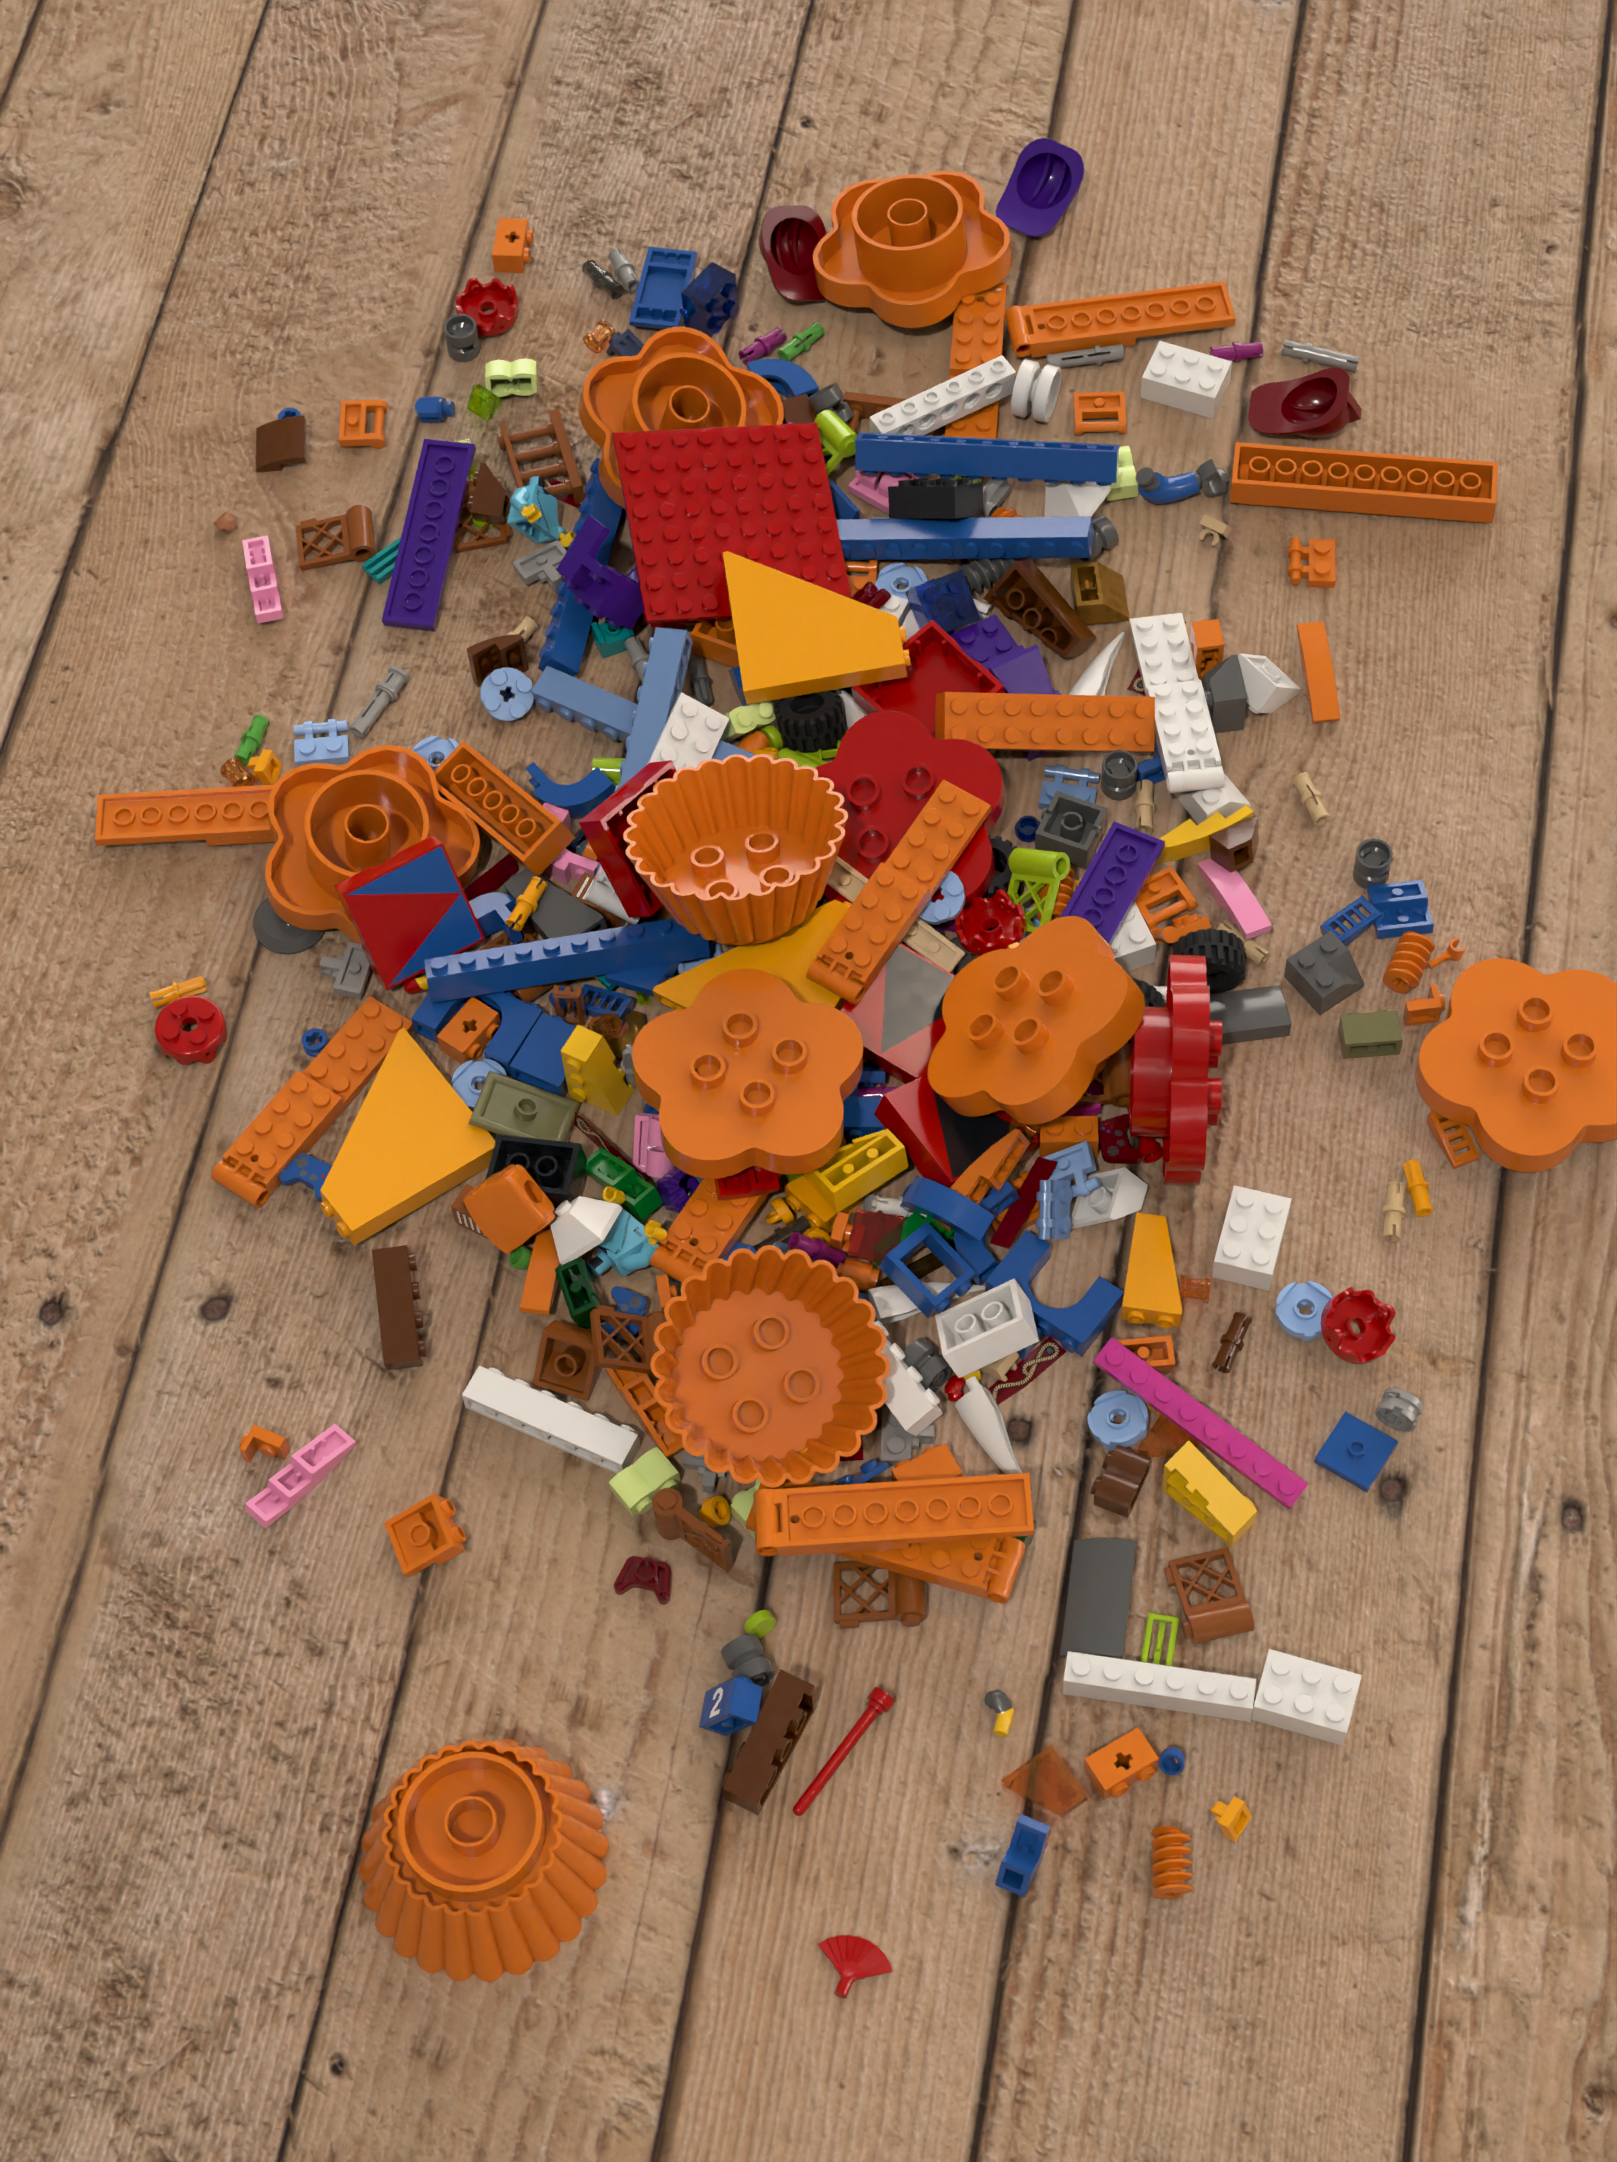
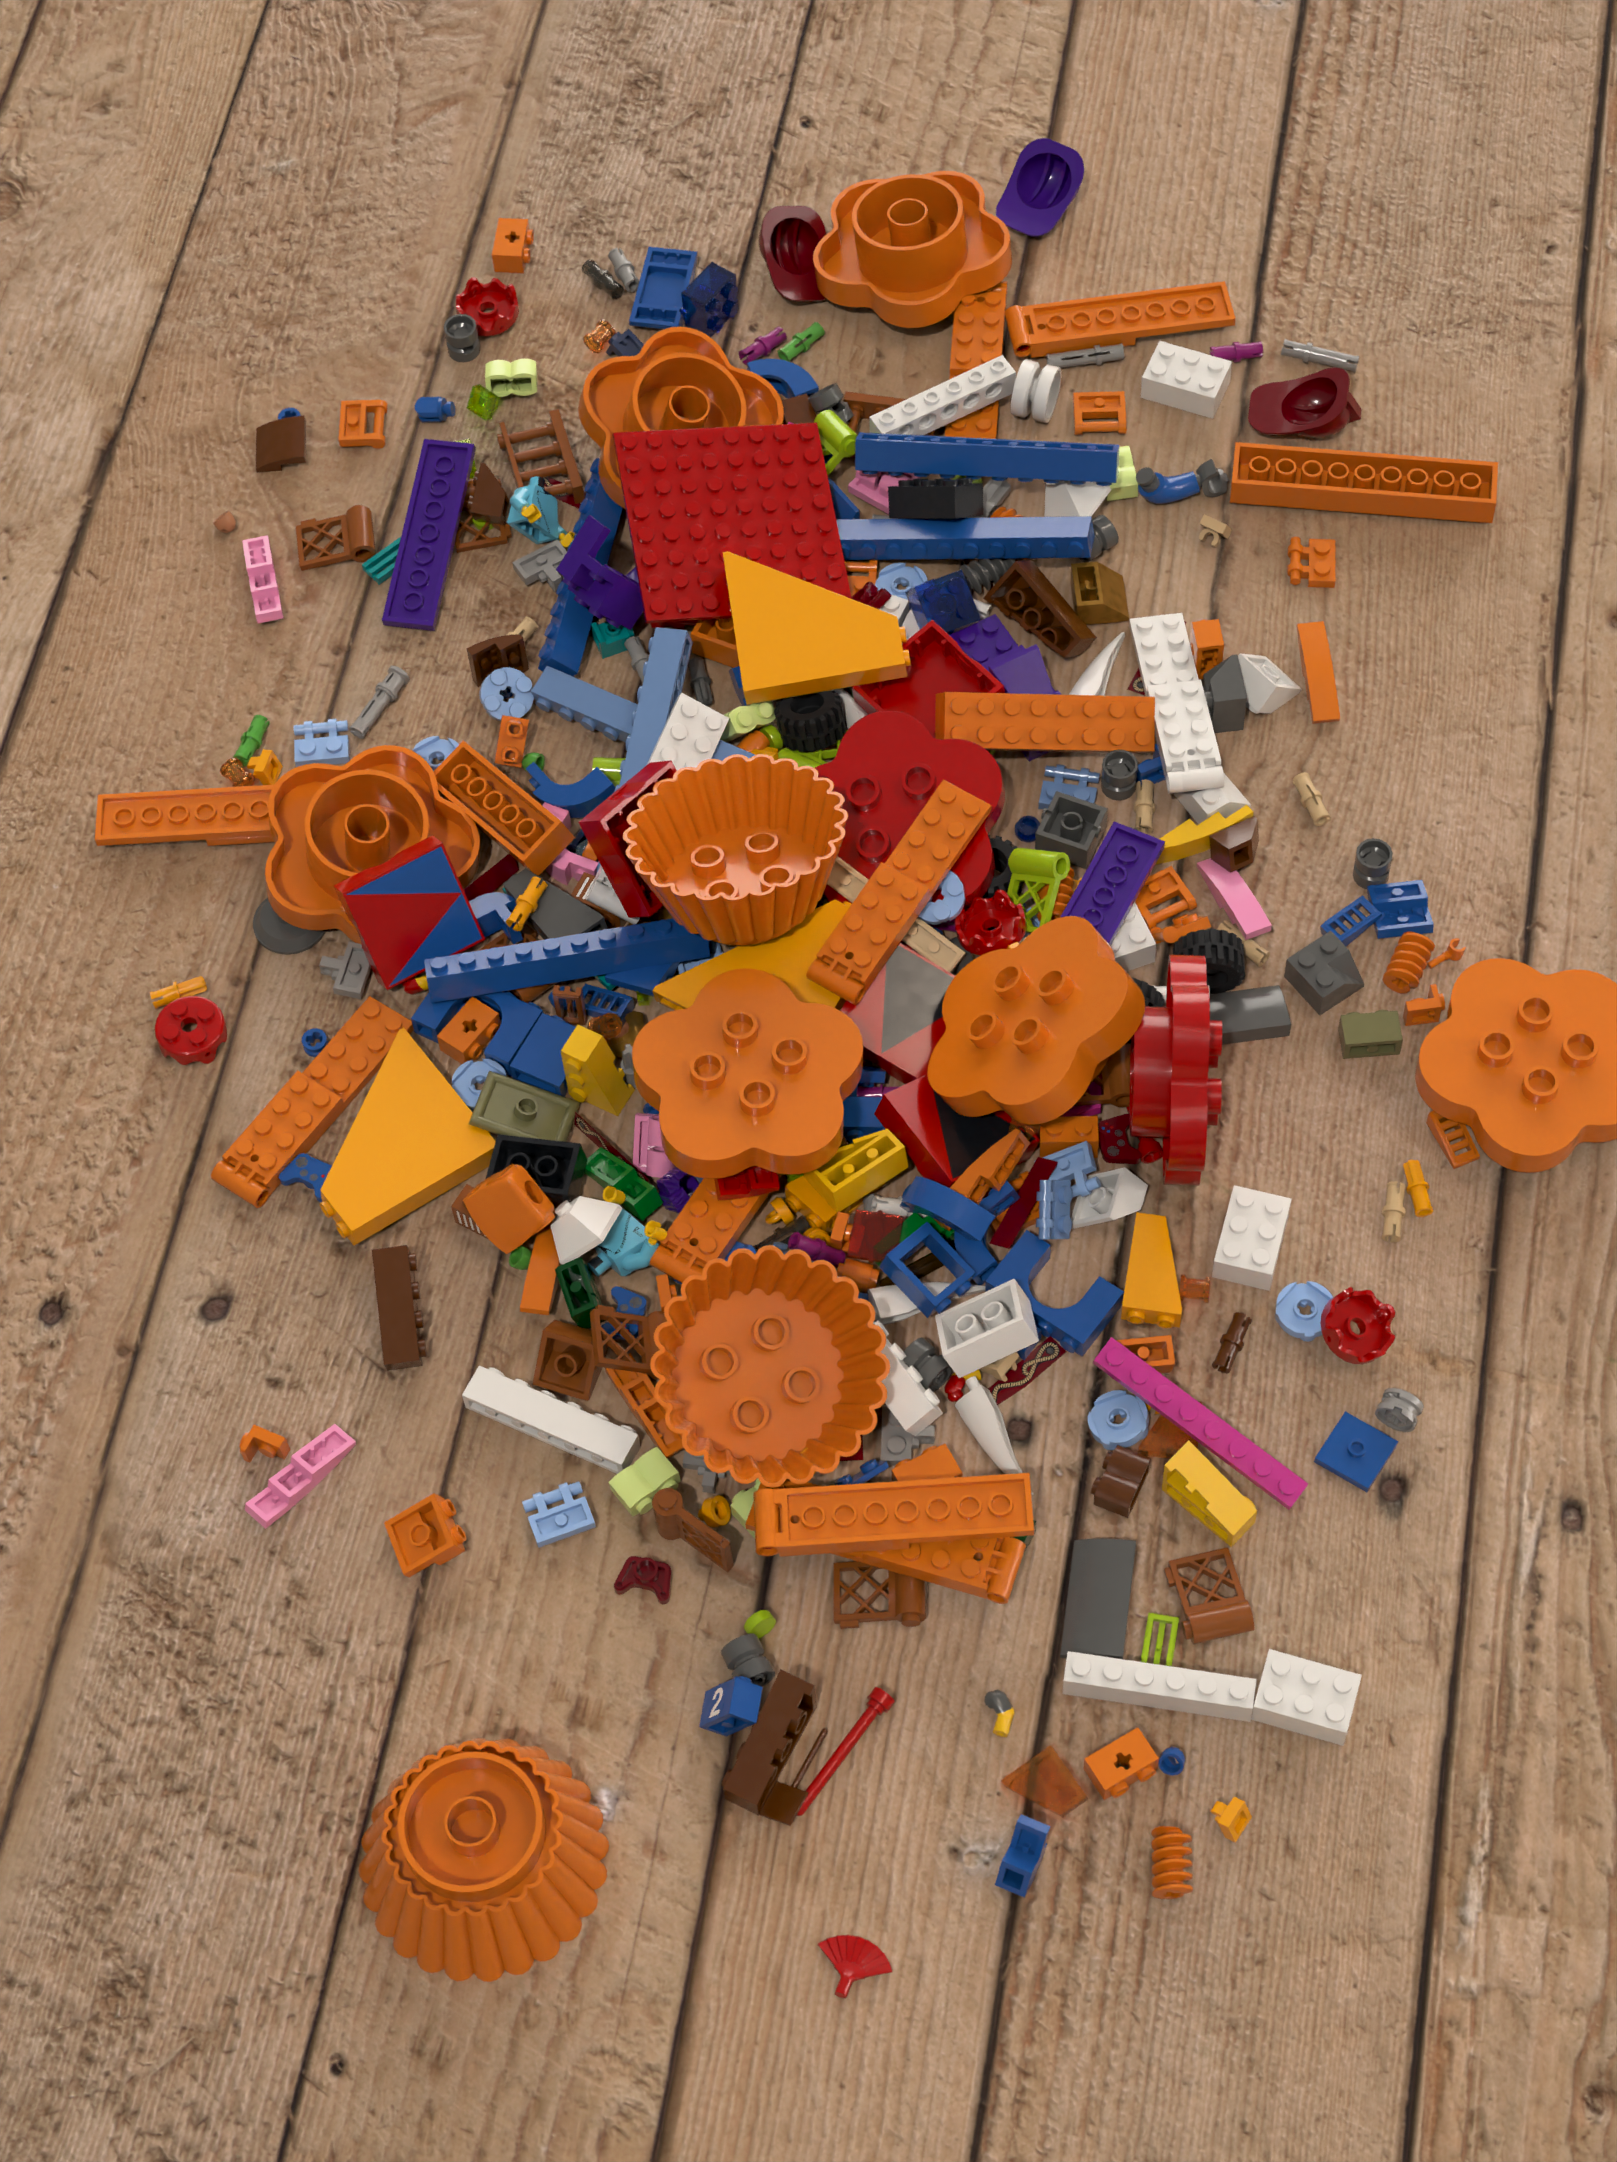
none -> orange hips [494,715,529,768]
none -> bright green hinge [522,752,545,772]
none -> light blue plate [522,1481,596,1548]
none -> reddish brown piece [759,1728,827,1826]

